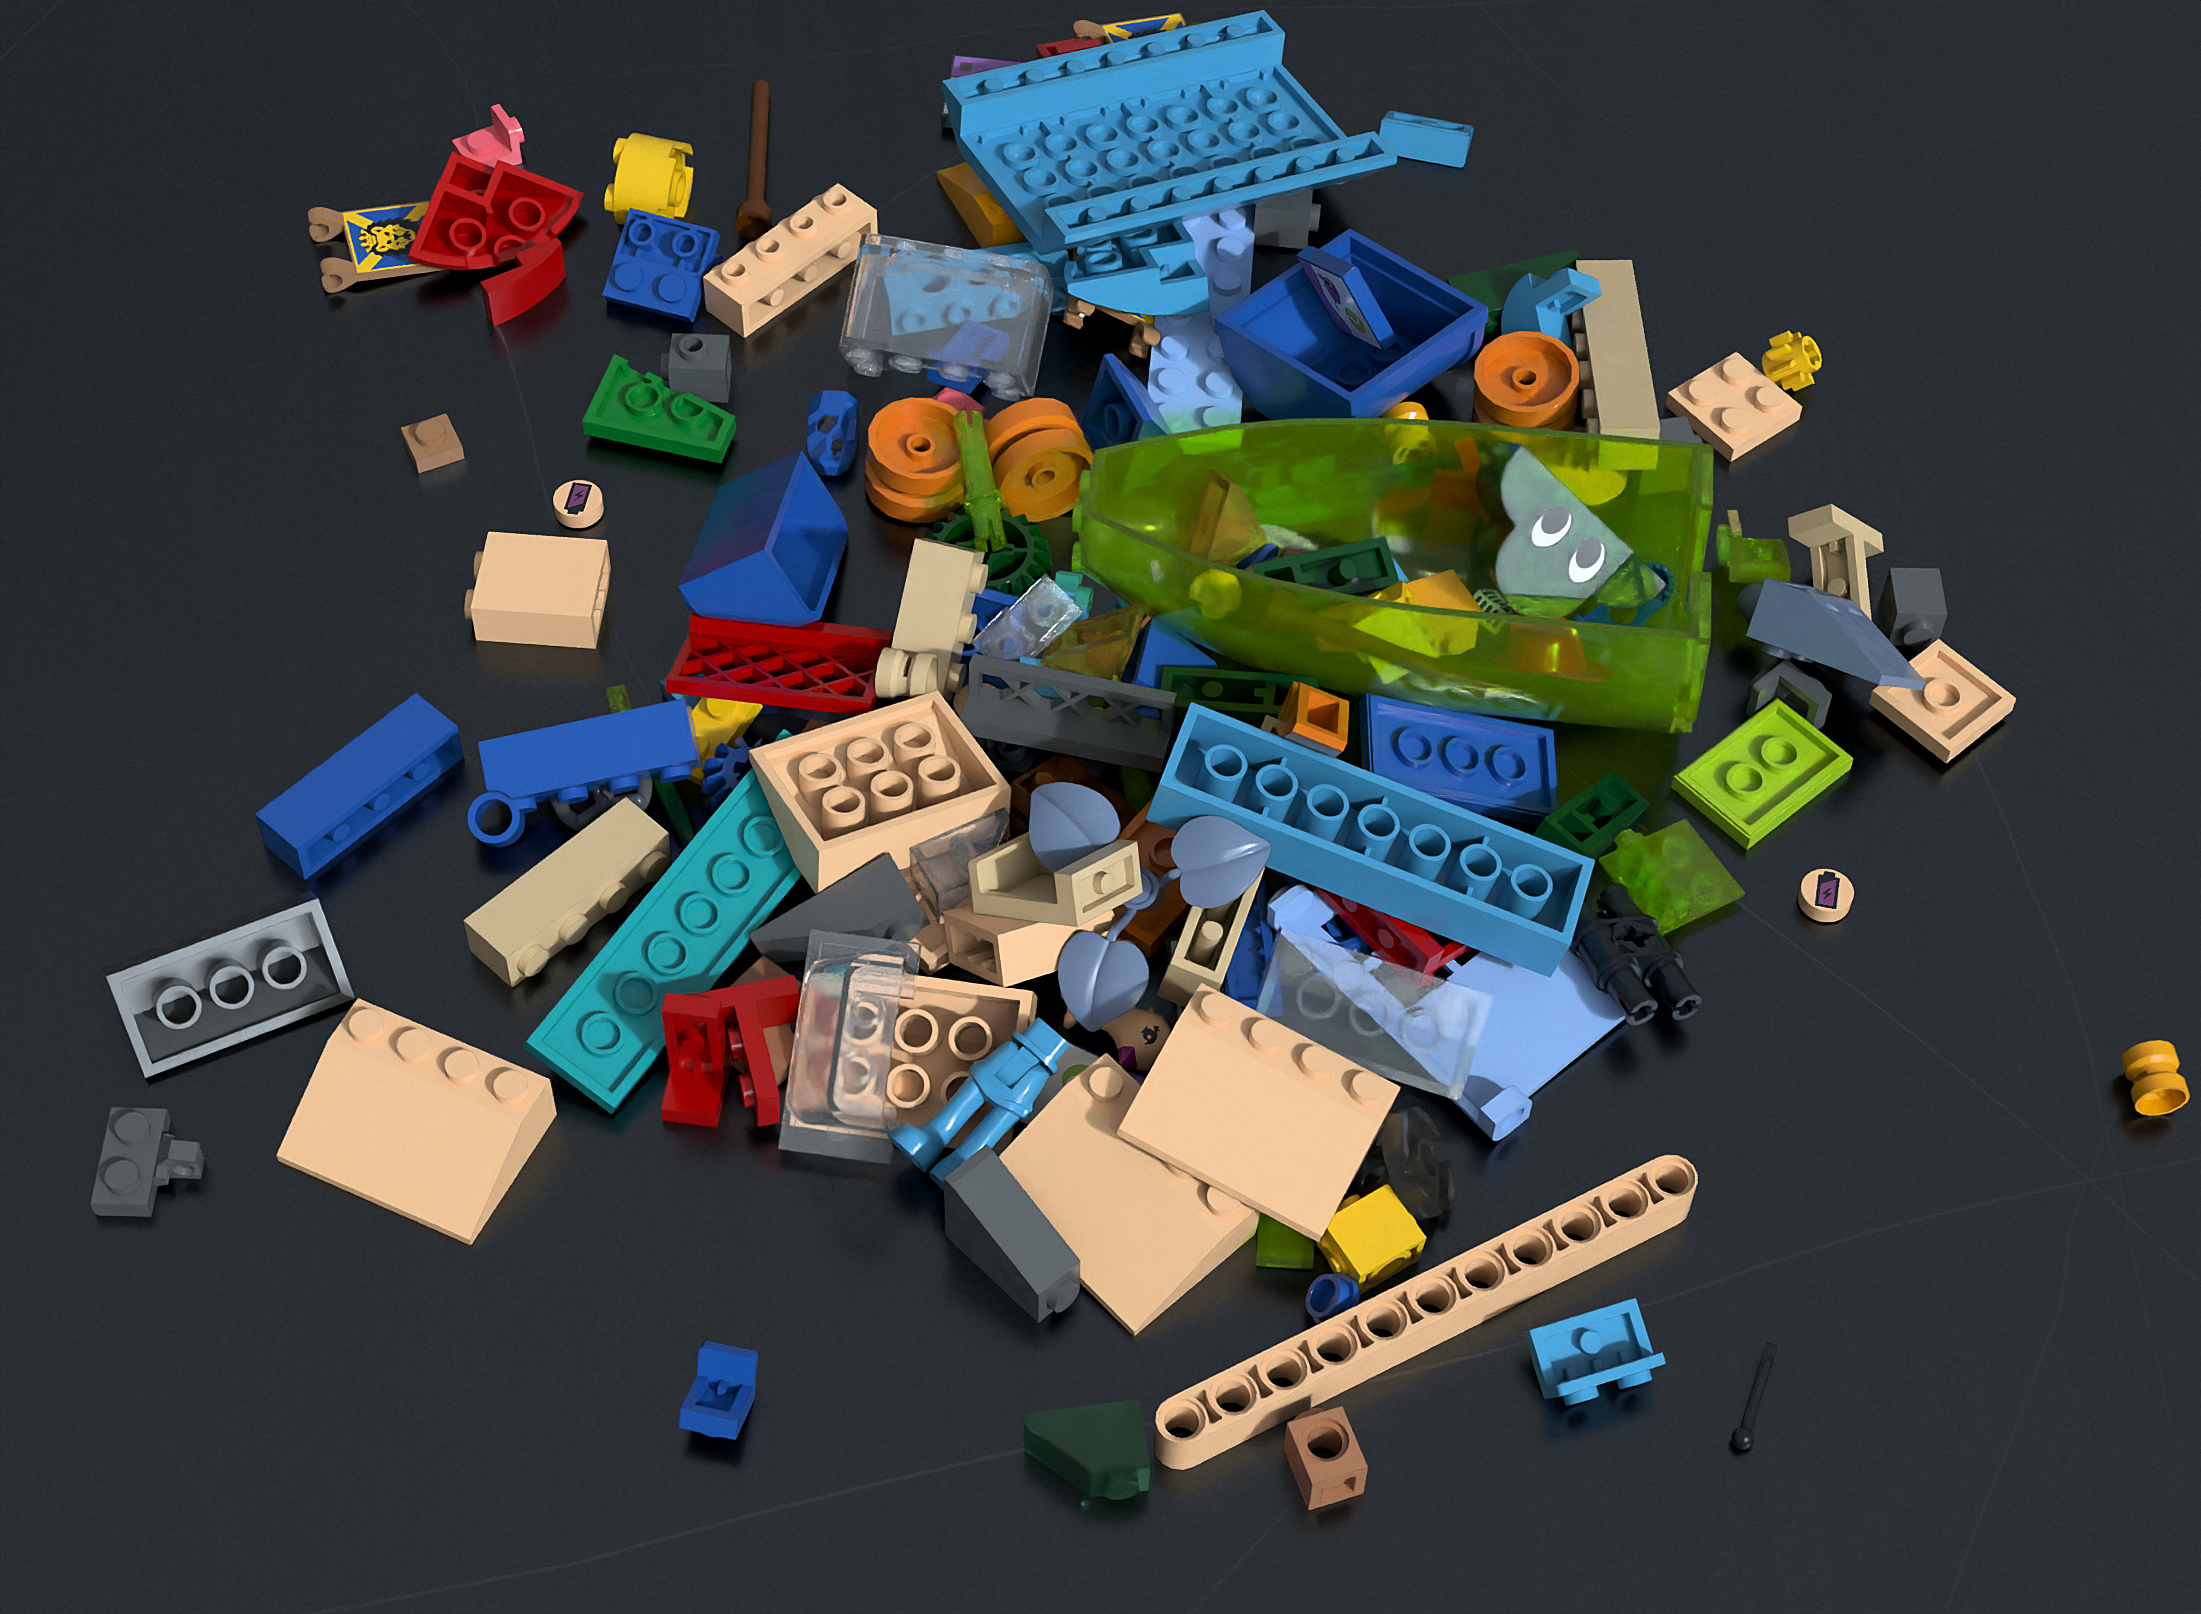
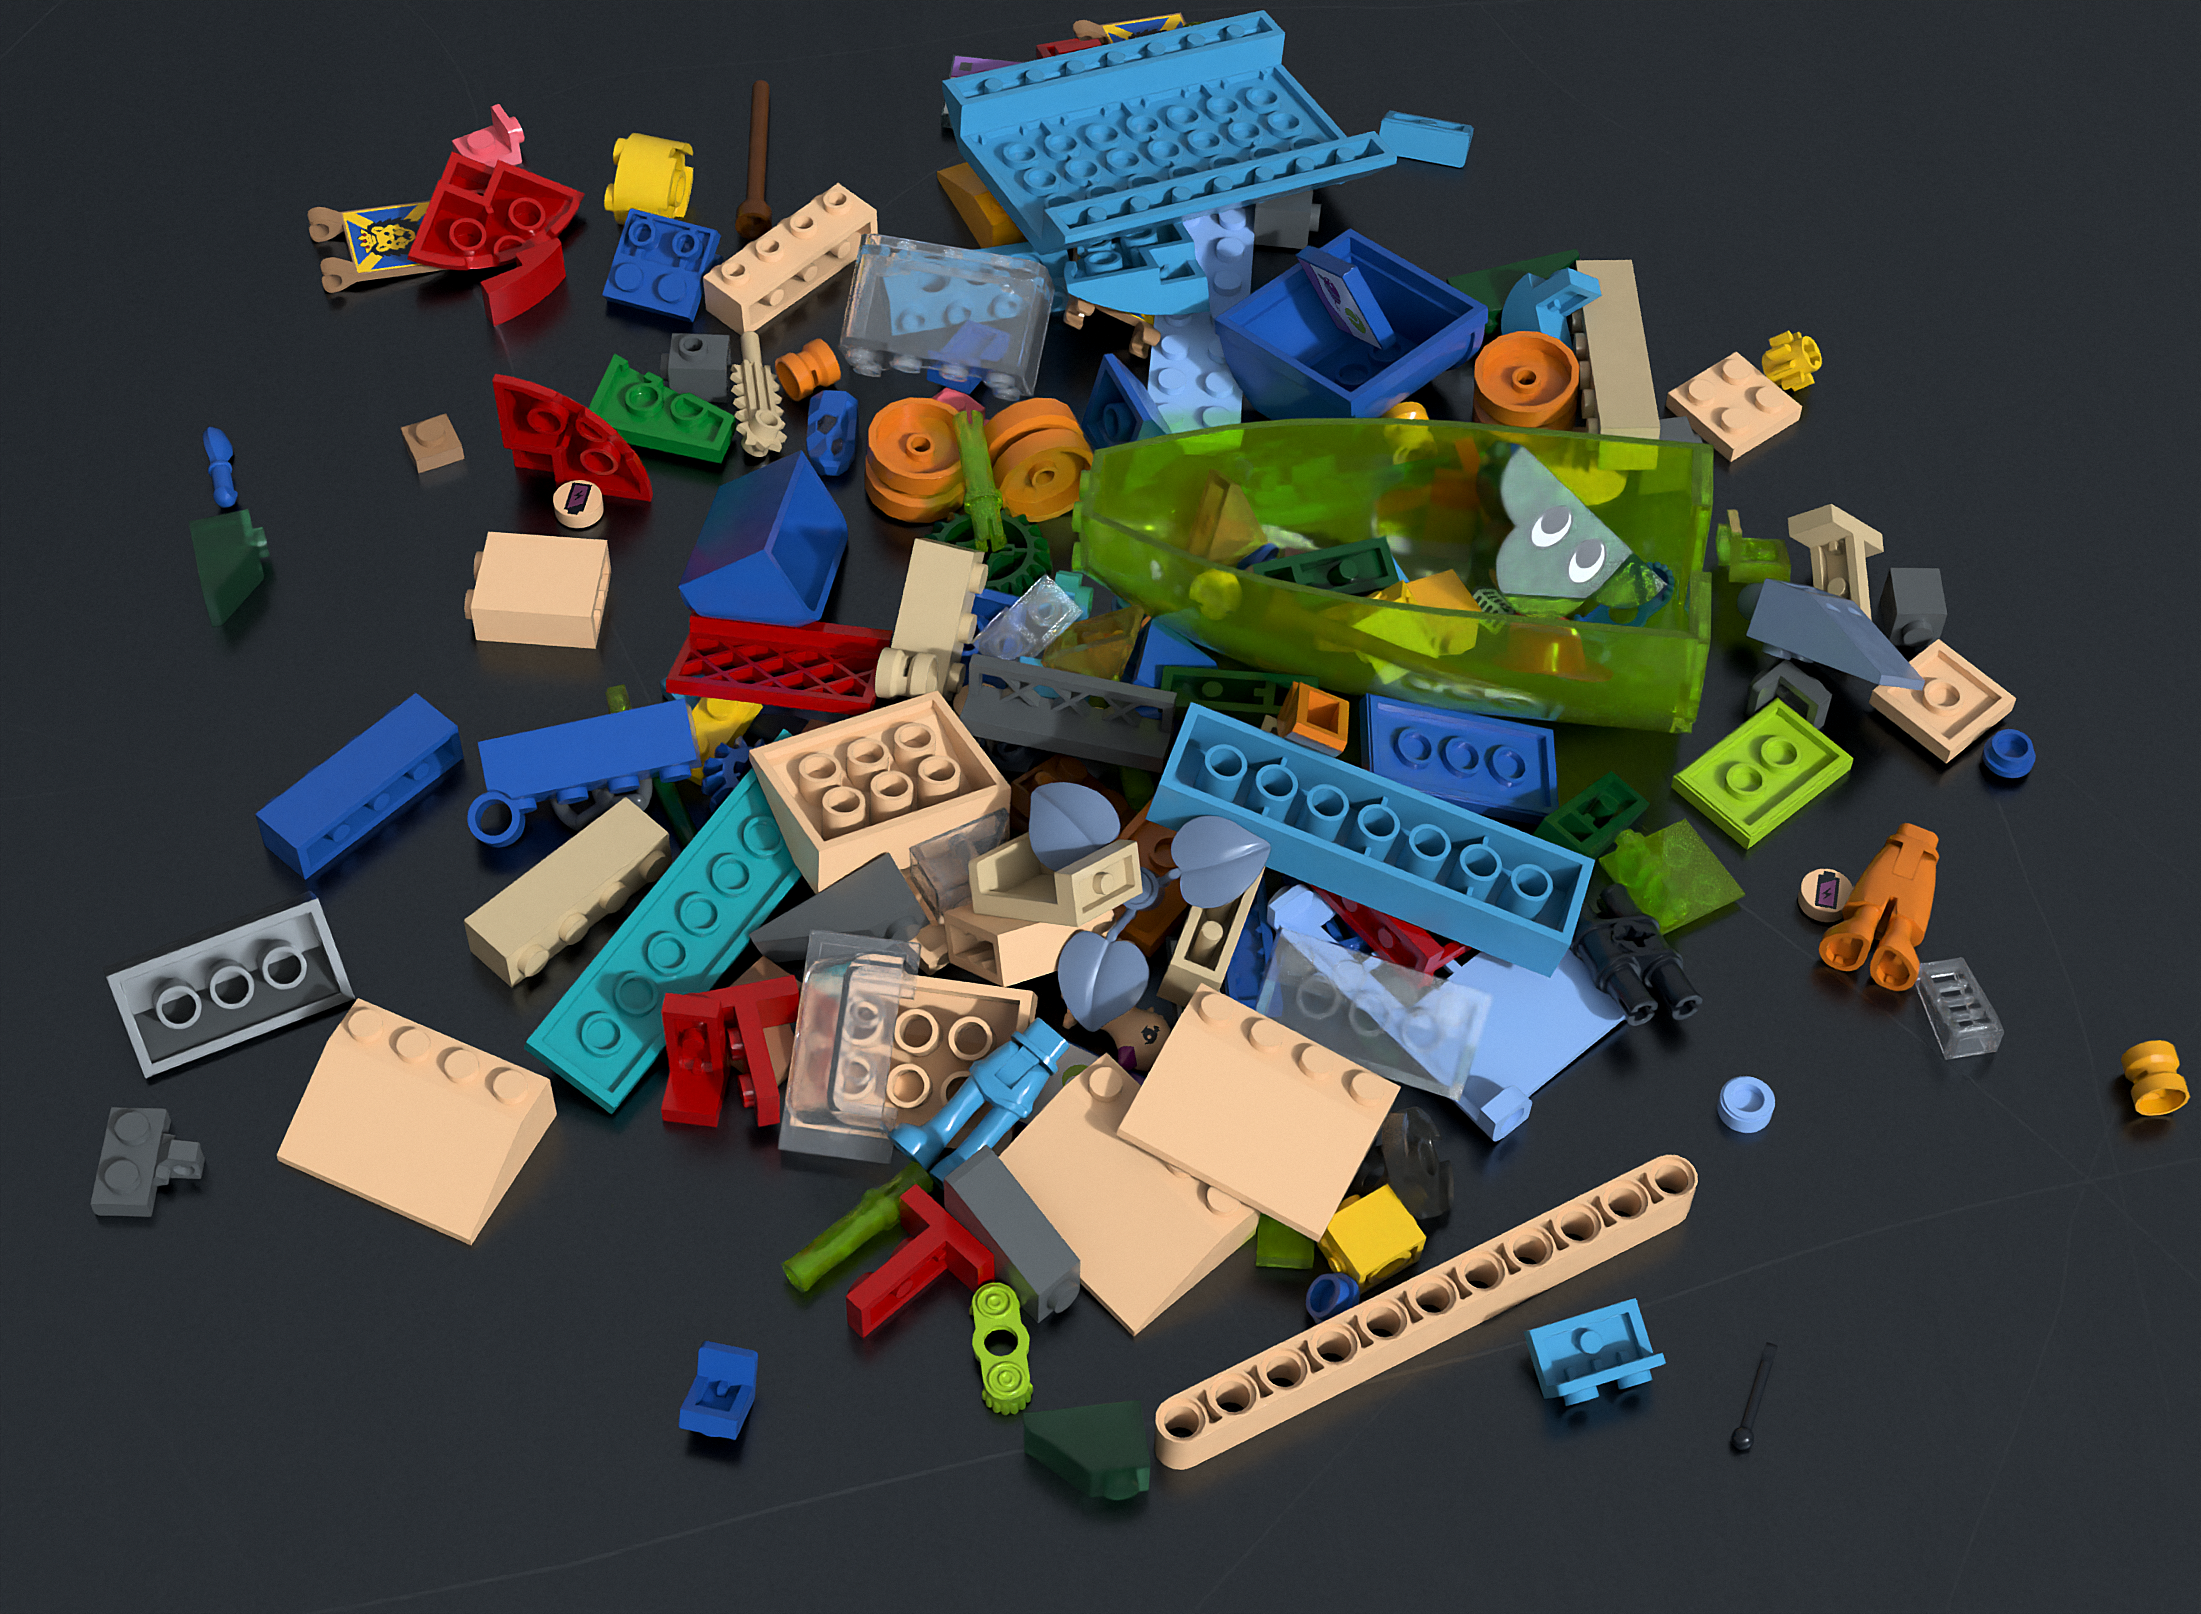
nougat brick [1283,1406,1368,1511] -> none
none -> clear green slope [189,509,270,627]
none -> blue piece [203,426,238,508]
none -> red brick [492,374,653,502]
none -> tan piece [730,331,787,457]
none -> orange wheel [775,338,841,402]
none -> clear neon green pin [781,1161,934,1293]
none -> red bracket [845,1184,995,1338]
none -> lime piece [969,1282,1033,1415]
none -> light blue tile [1717,1076,1775,1133]
none -> orange piece [1819,823,1939,991]
none -> clear slope [1915,957,2004,1060]
none -> blue plate [1982,729,2035,778]

